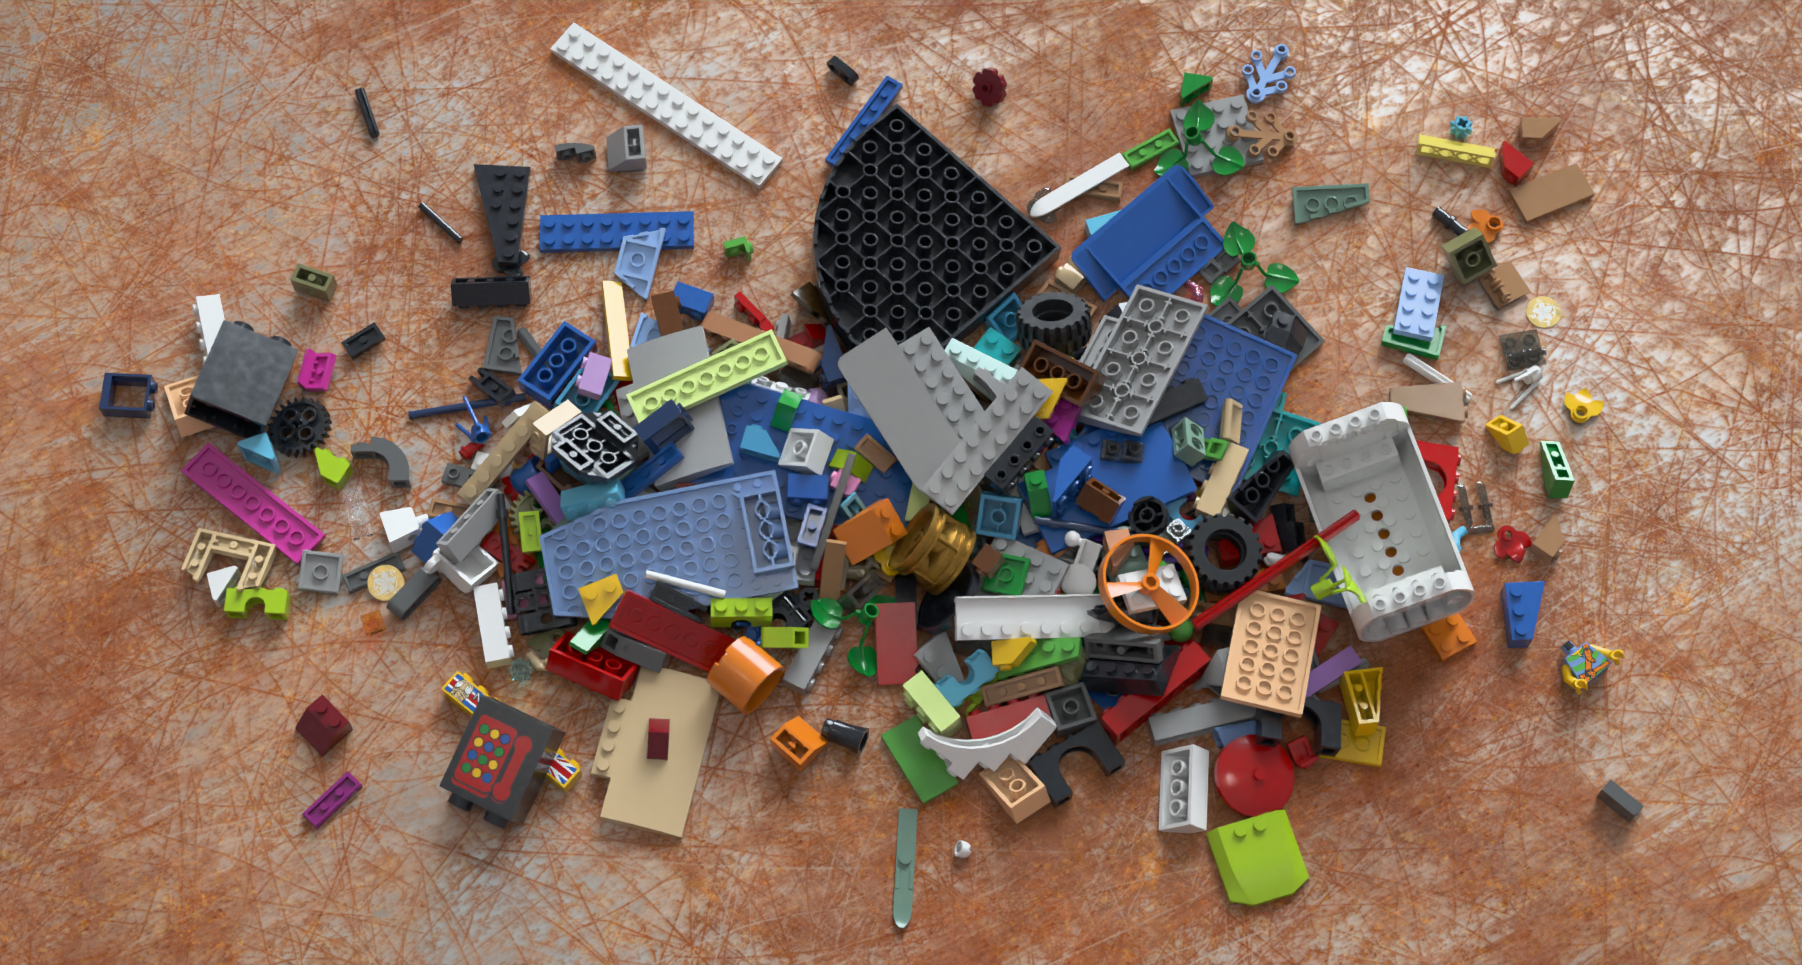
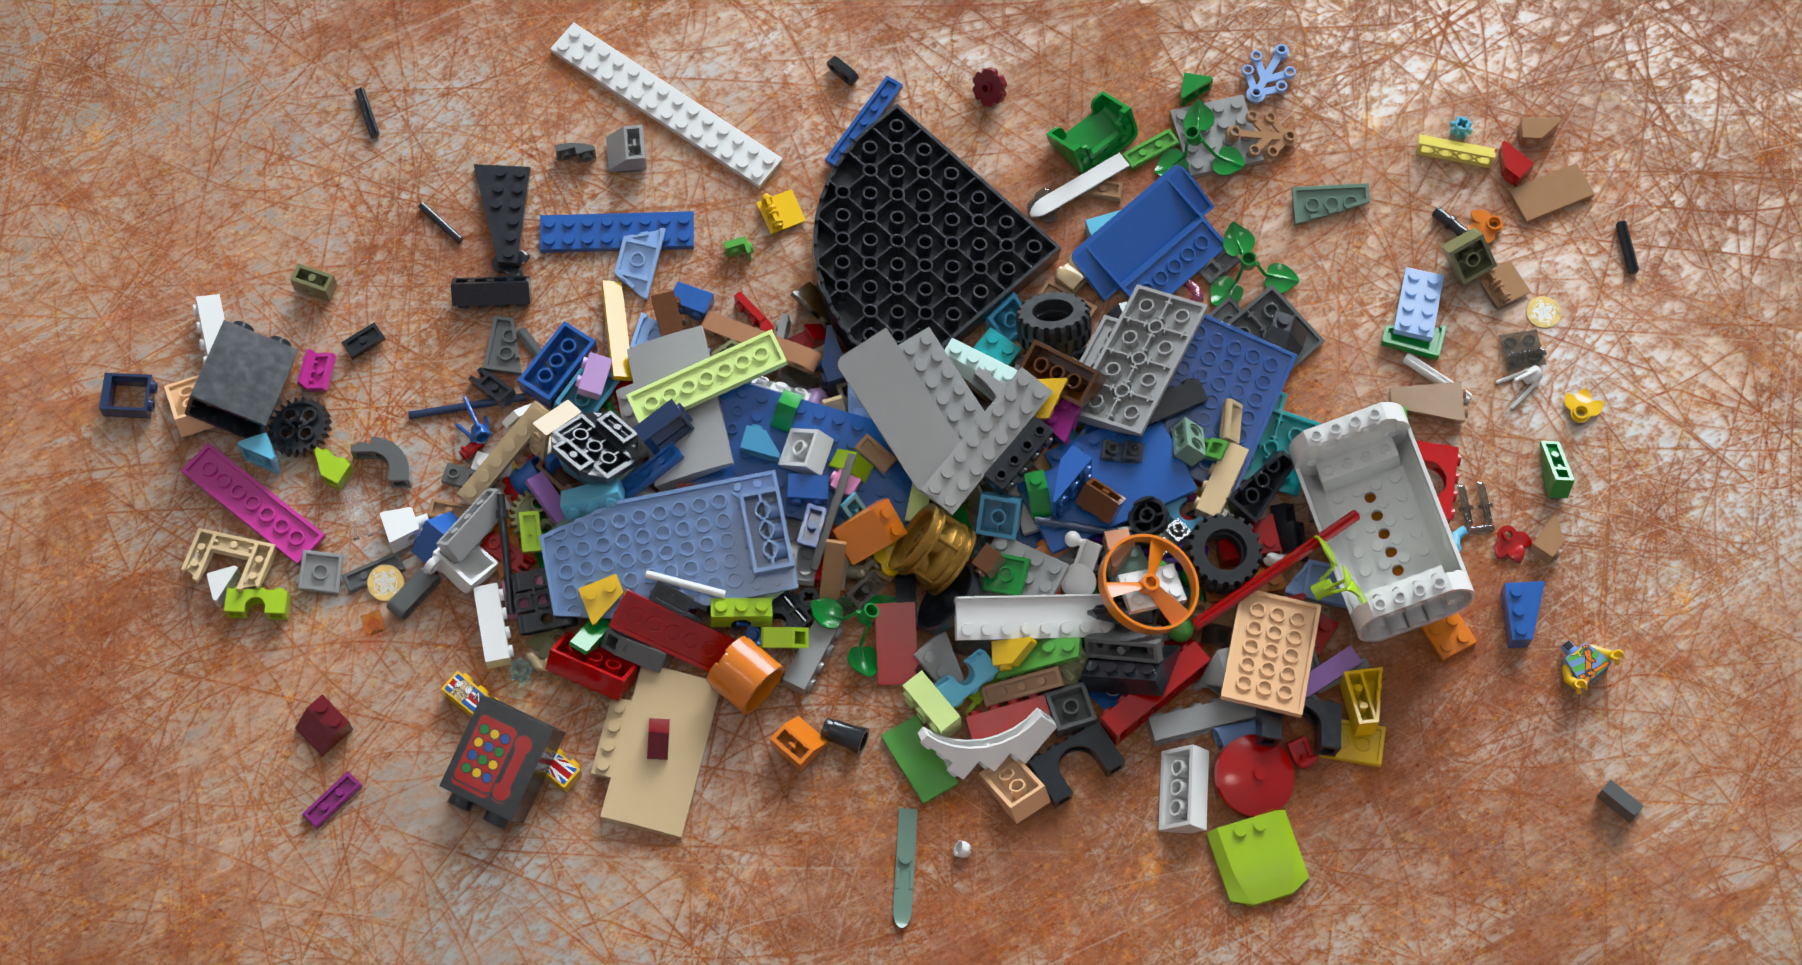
yellow slope [1485,415,1530,454] -> none
none -> yellow hinge [756,189,806,234]
none -> green windscreen [1046,91,1138,174]
none -> black axle [1616,221,1639,274]

